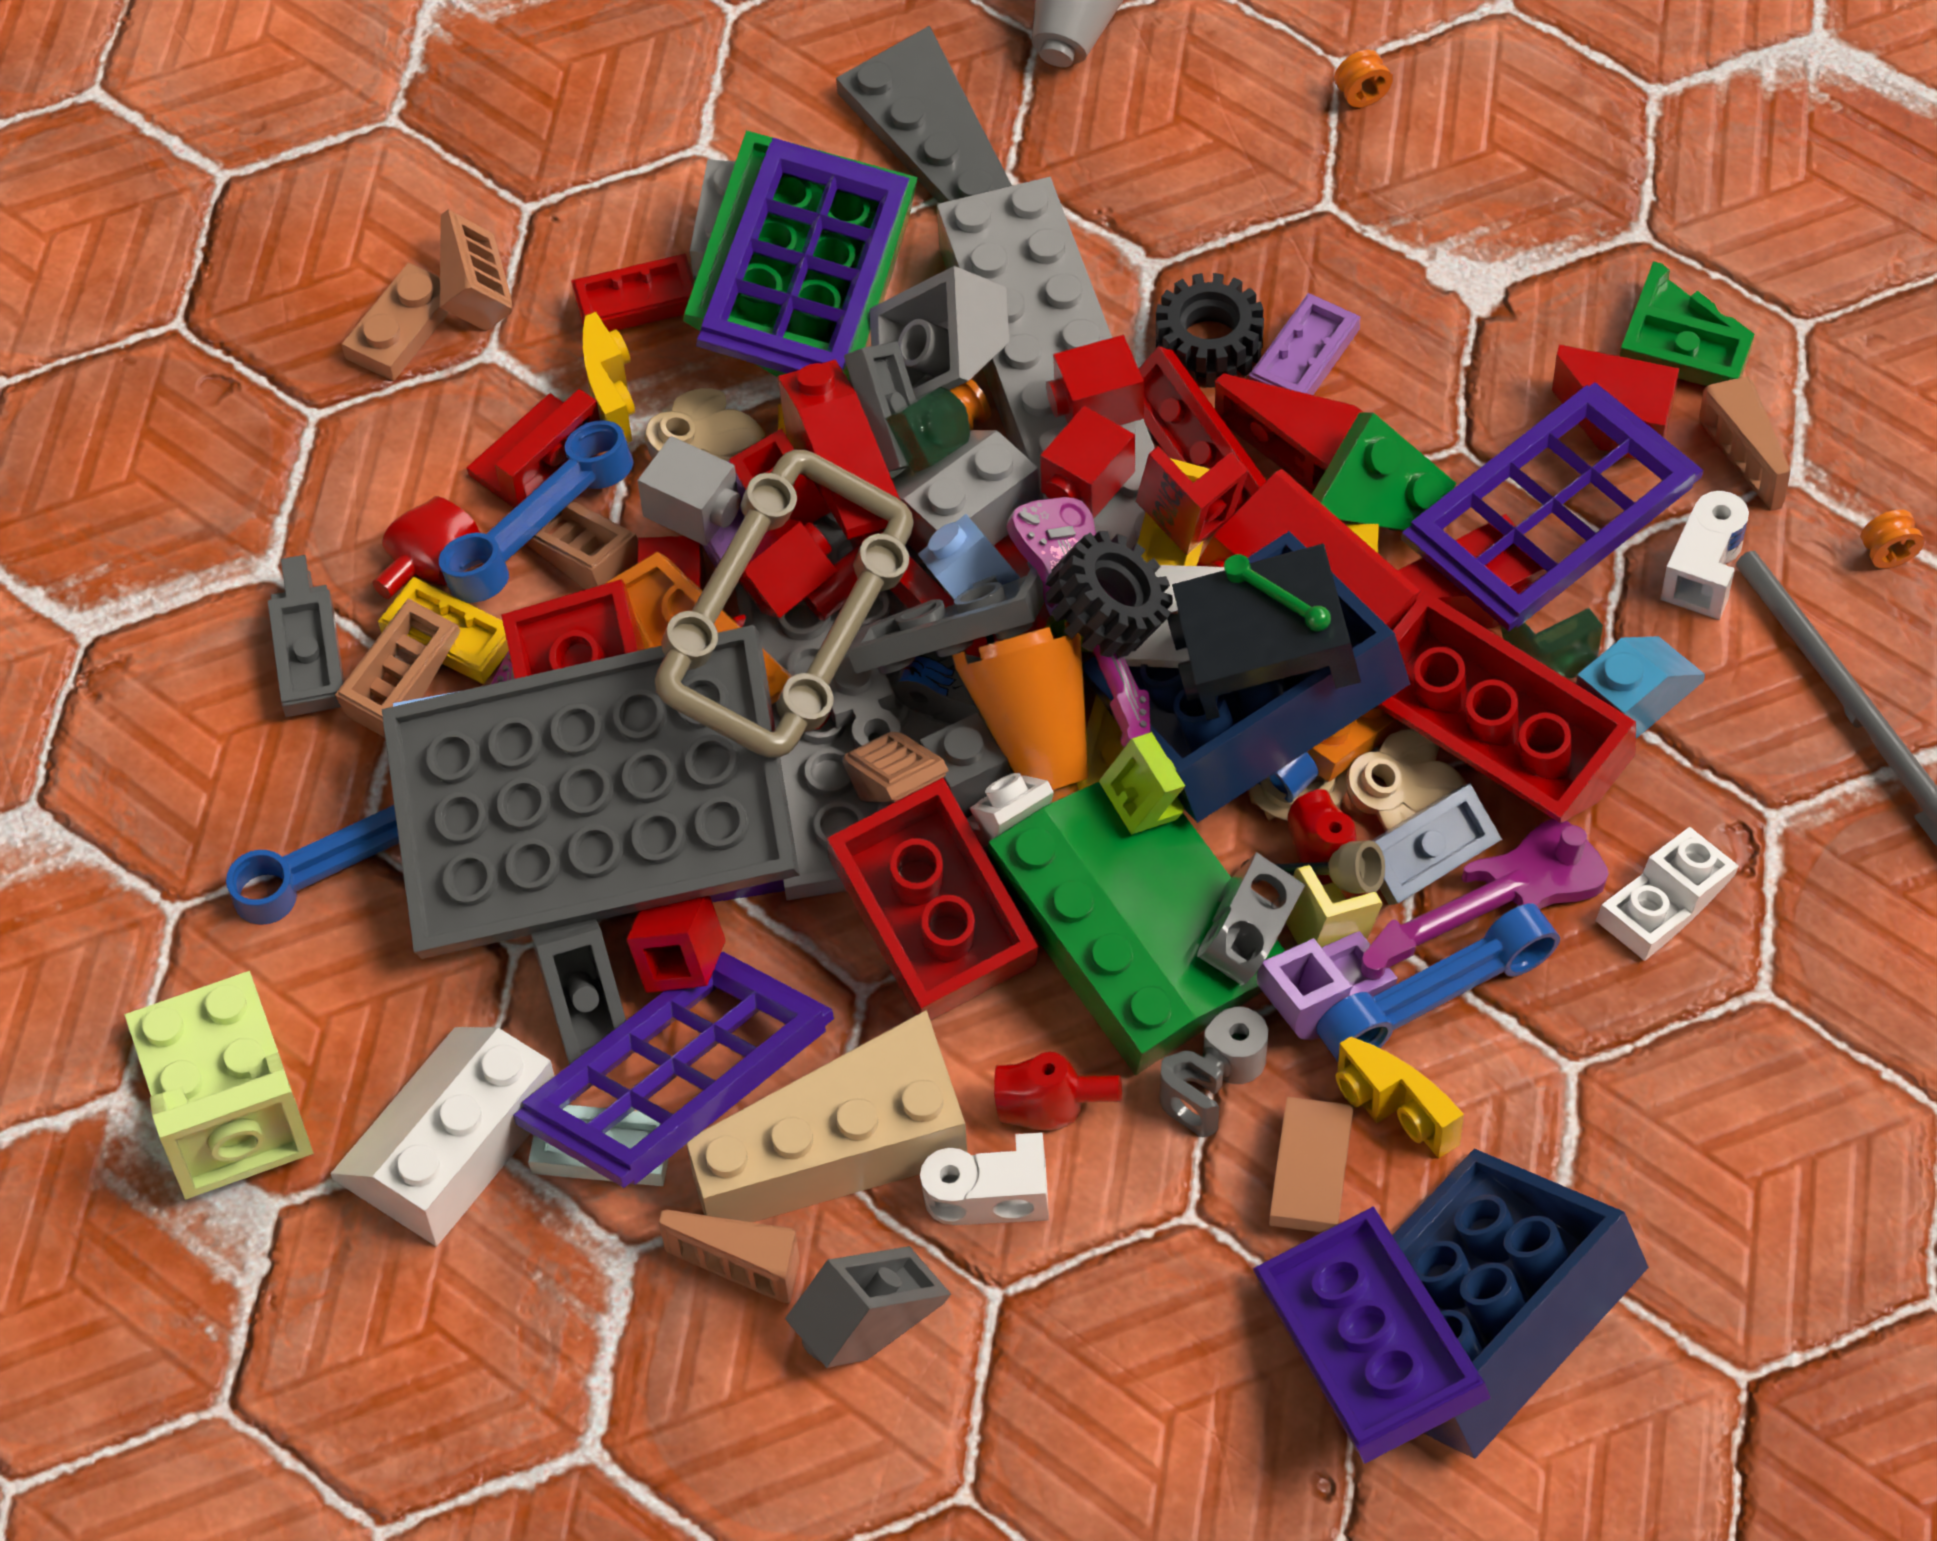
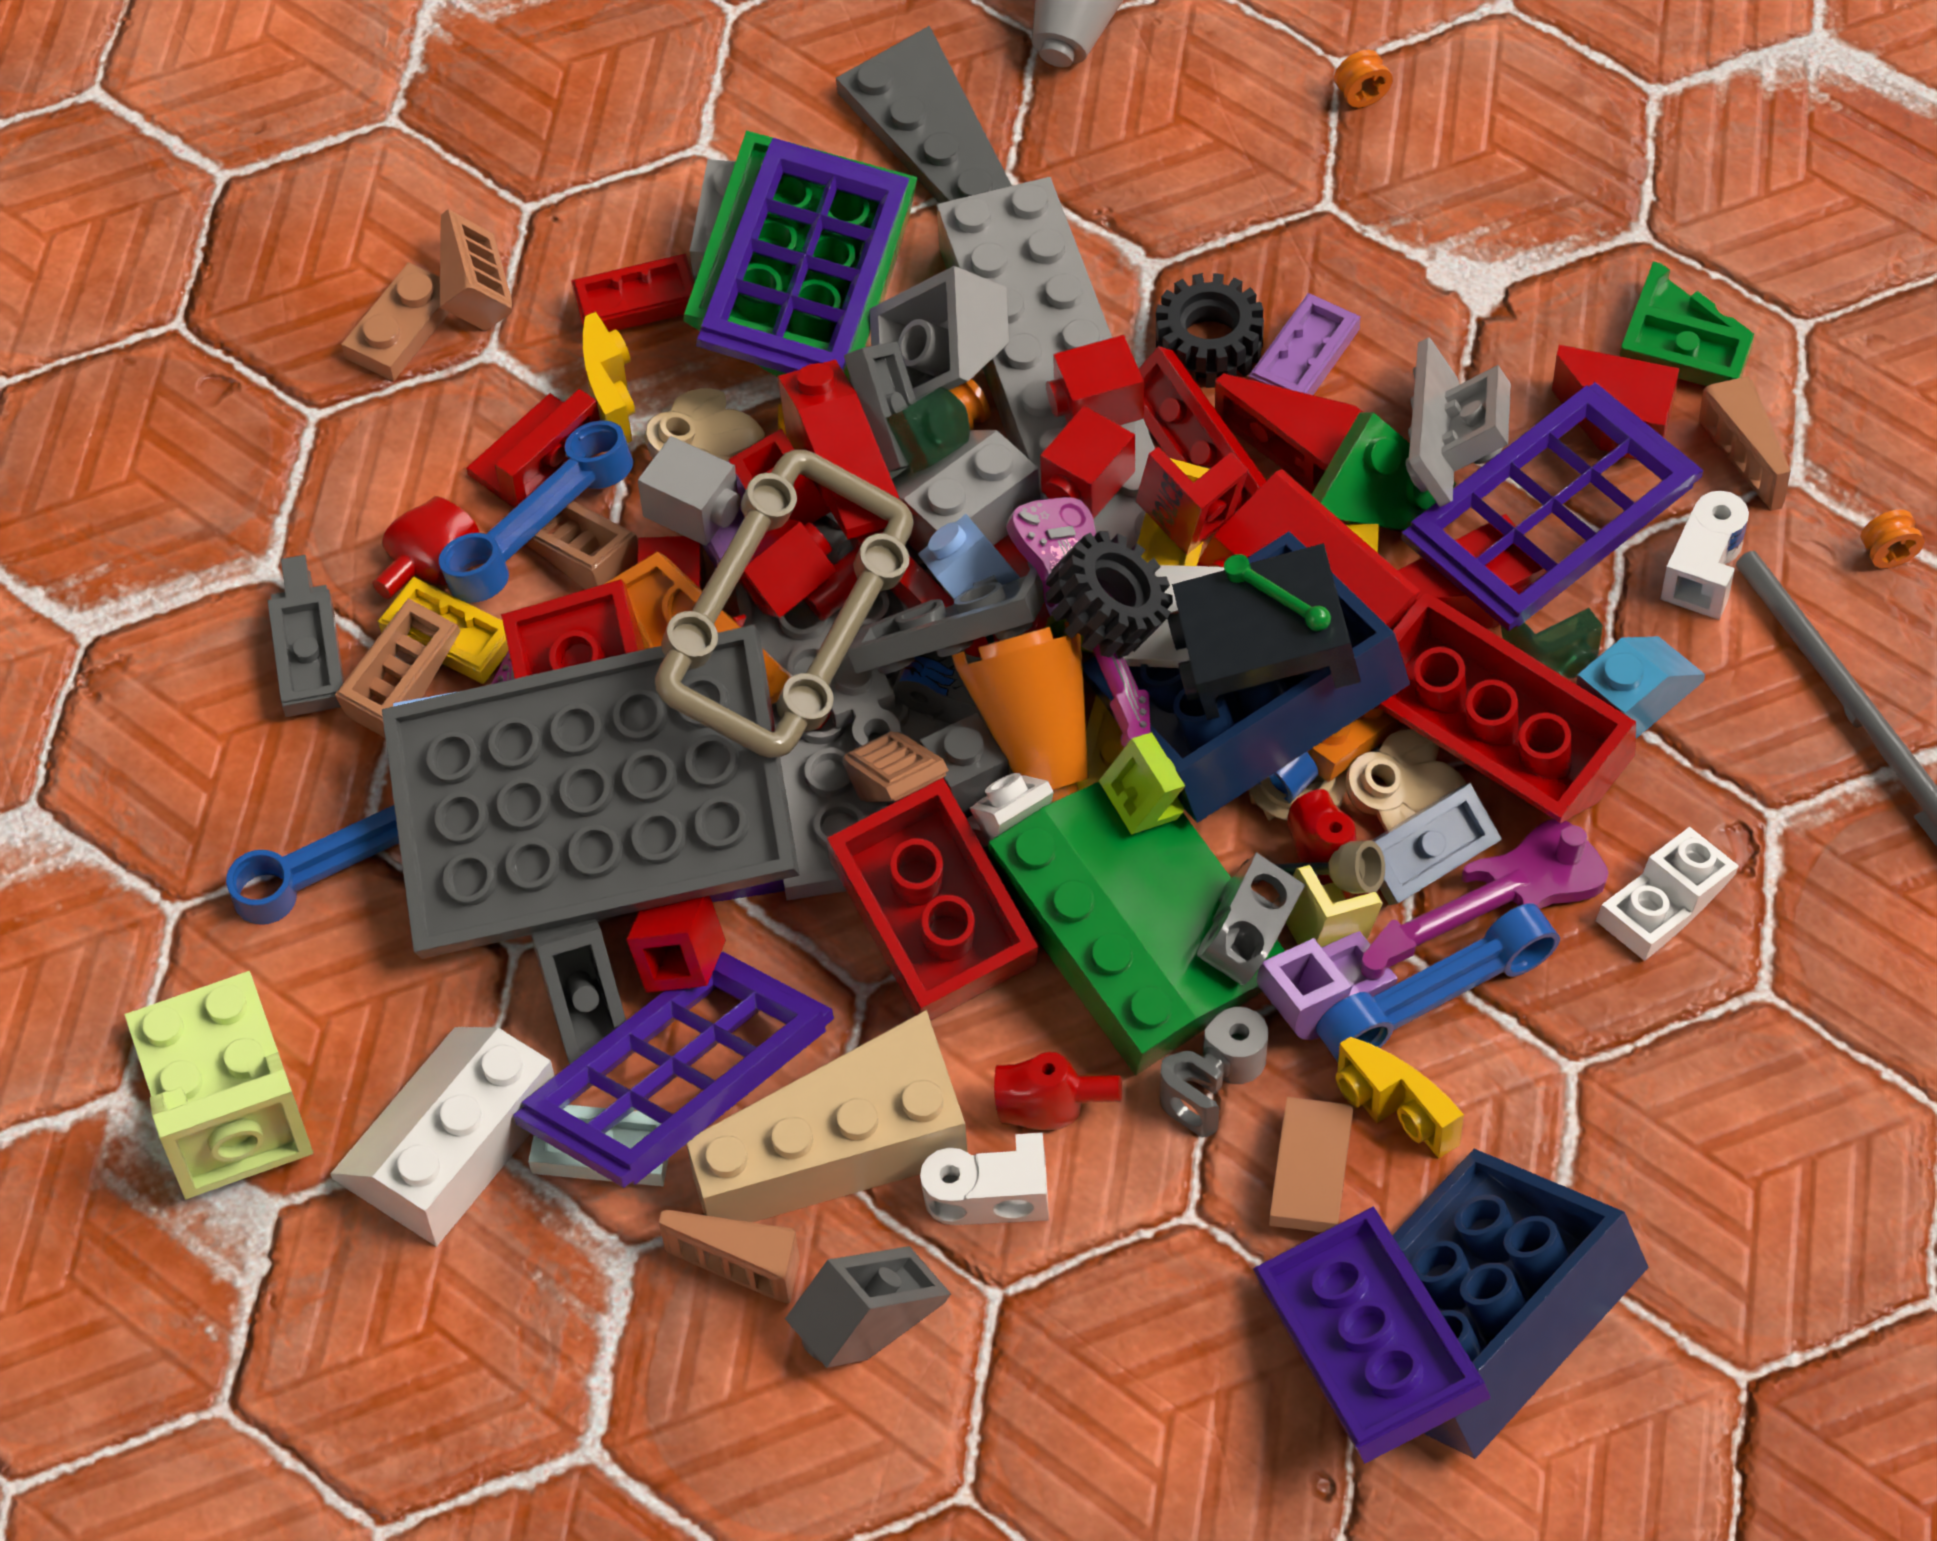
none -> light grey bracket [1406,337,1511,507]

